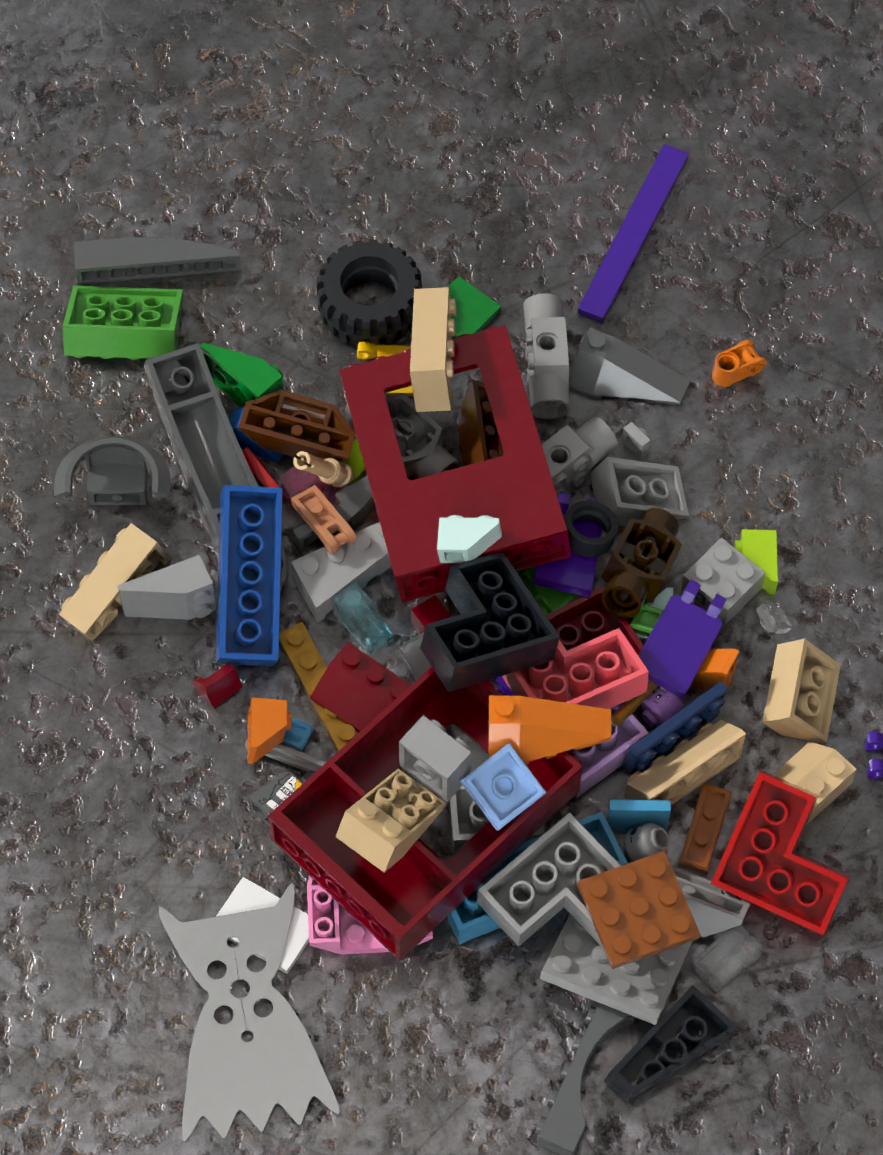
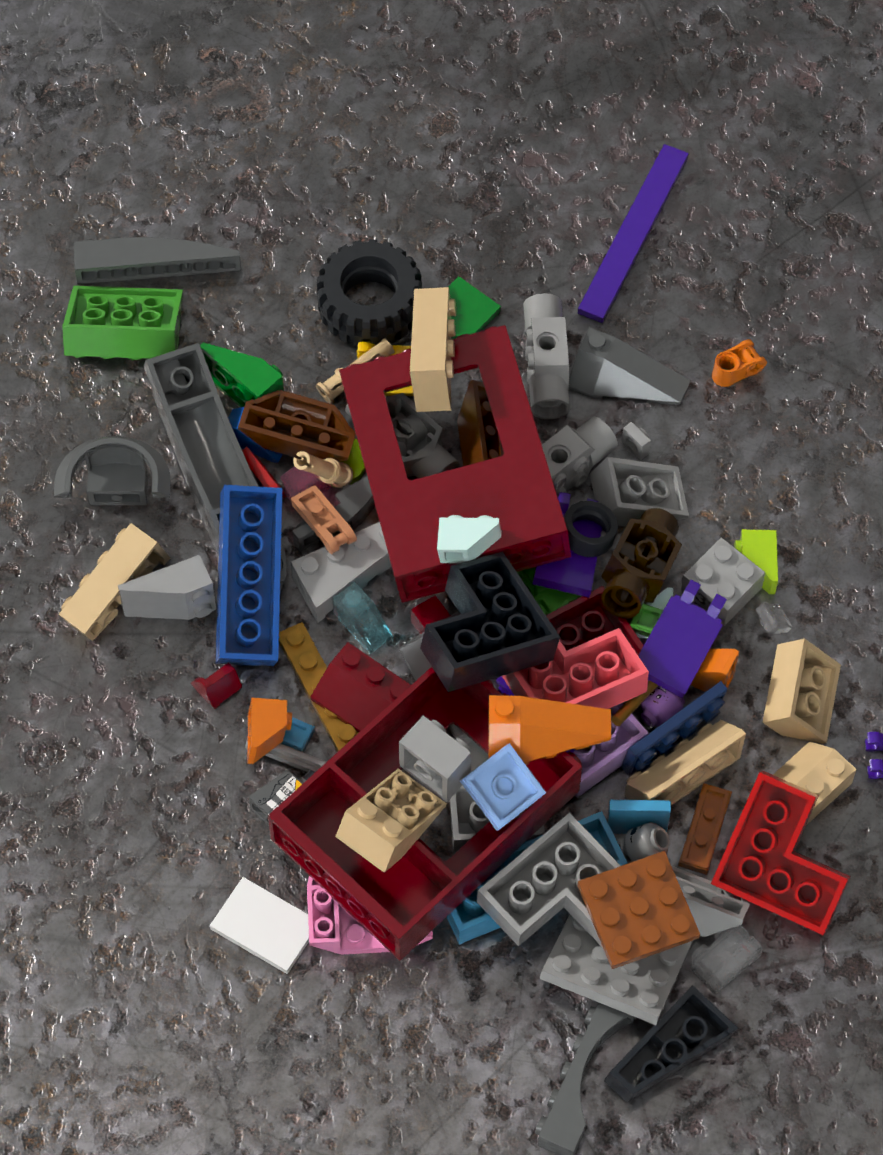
light grey piece [159,883,340,1142] -> none
none -> tan pin [316,338,395,404]

